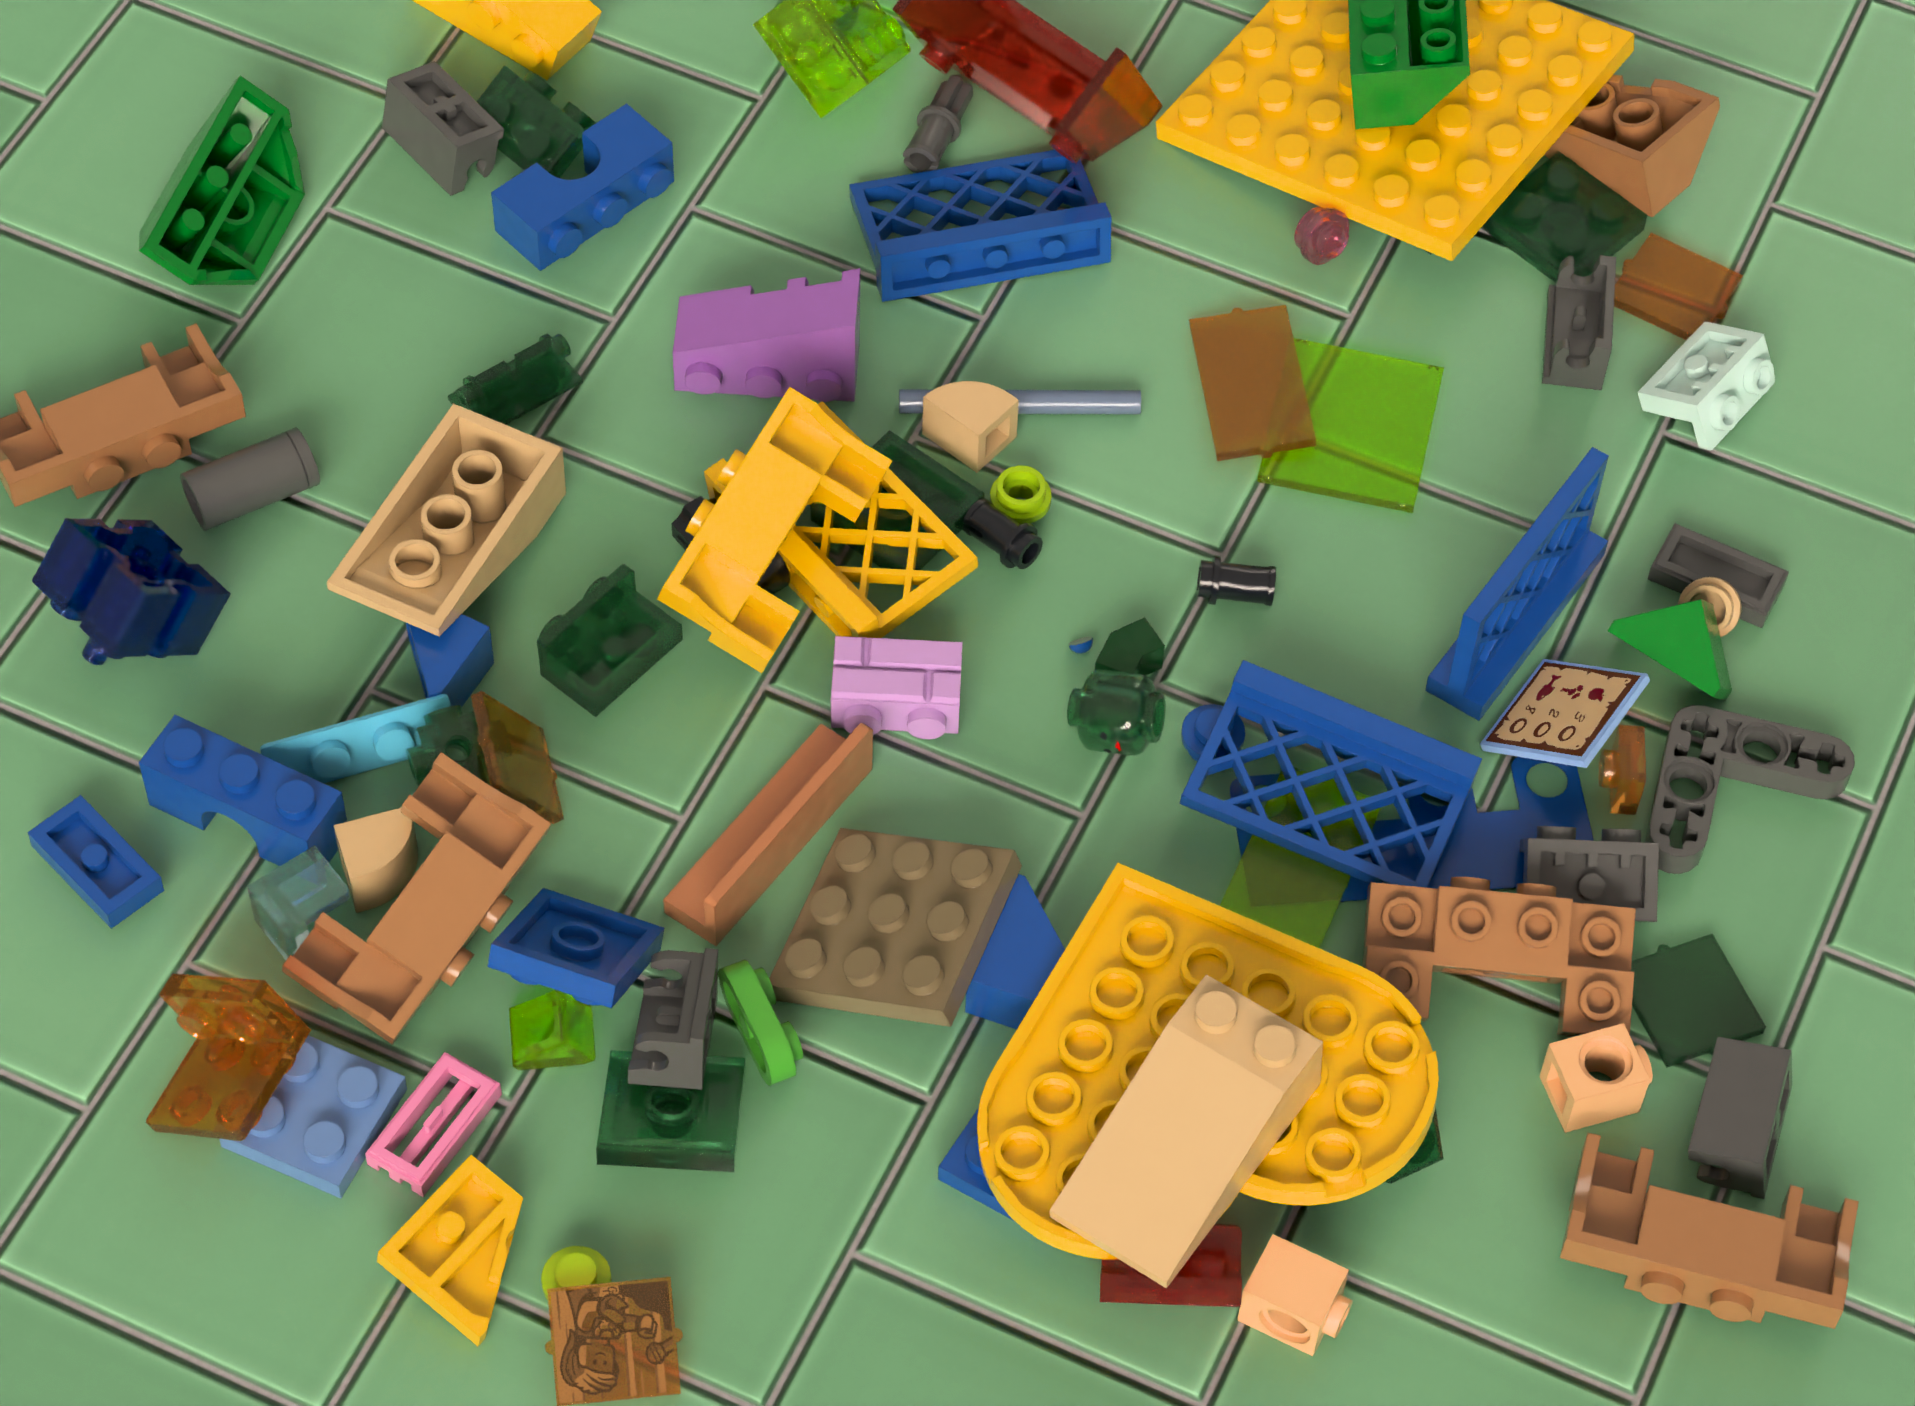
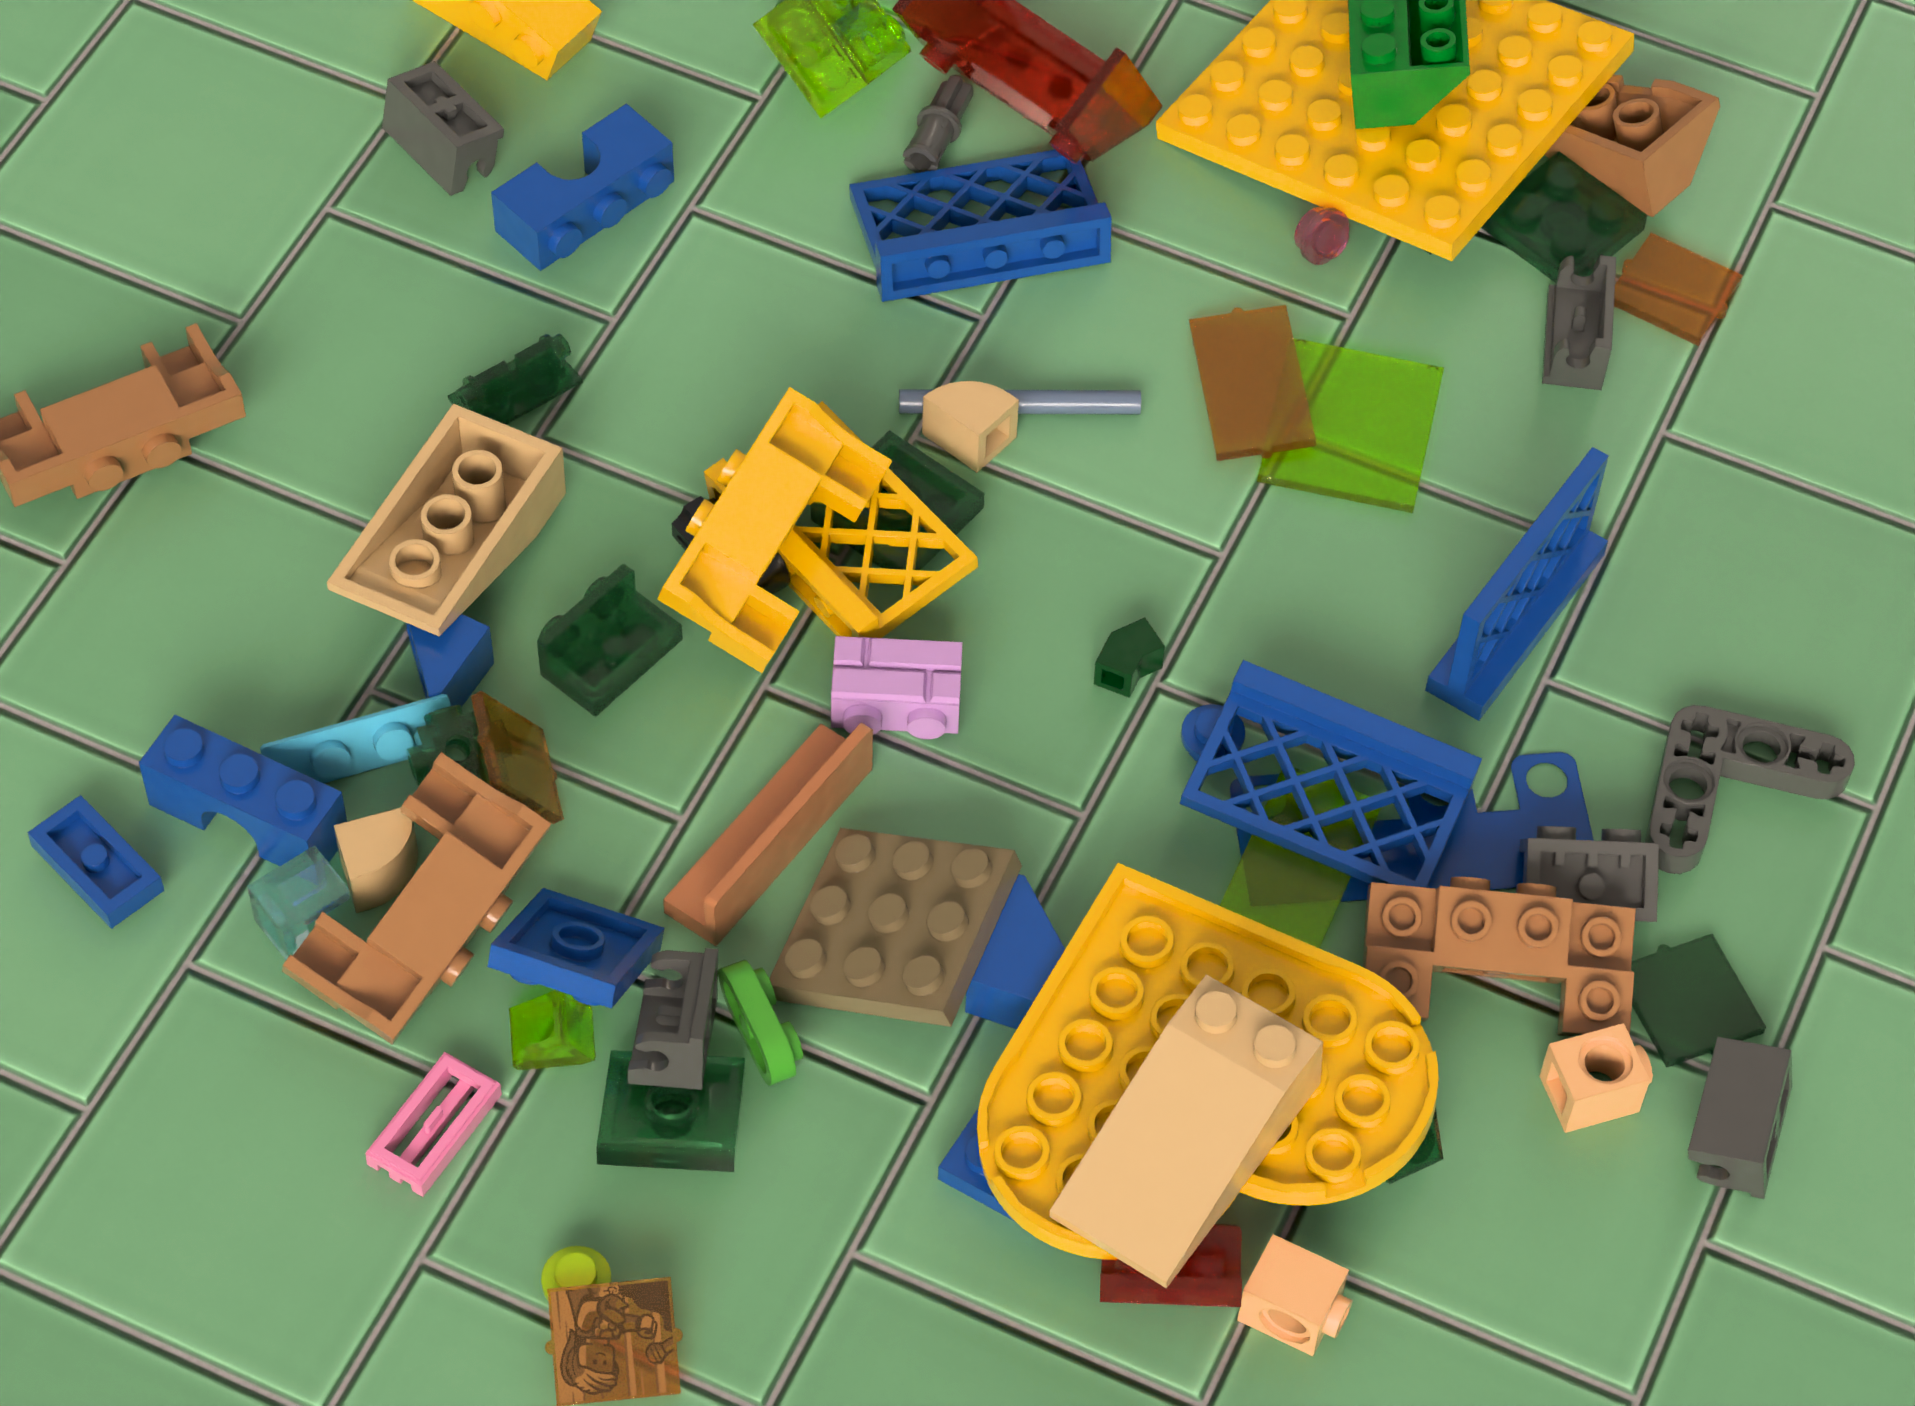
clear blue brick [32,518,231,665] -> none
green wedge [139,75,305,285] -> none
clear orange bracket [146,973,311,1141] -> none
dark grey pin [180,427,320,531] -> none
medium blue plate [218,1026,407,1198] -> none
yellow wing [377,1155,523,1346] -> none
clear green bracket [477,65,597,178] -> none
medium lavender wedge [673,268,861,402] -> none
black pin [962,498,1043,569] -> none
lime plate [990,465,1052,524] -> none
clear green head [1067,669,1166,756] -> none
blue piece [1068,637,1093,654] -> none
black pin [1197,555,1276,606] -> none
piece [1480,659,1650,768] -> none
medium nougat bracket [1560,1133,1859,1329] -> none
clear orange plate [1599,725,1646,815] -> none
green slope [1607,599,1732,701] -> none
light aqua bracket [1637,321,1775,451] -> none
dark grey tile [1648,523,1789,628] -> none
tan plate [1678,577,1742,638] -> none

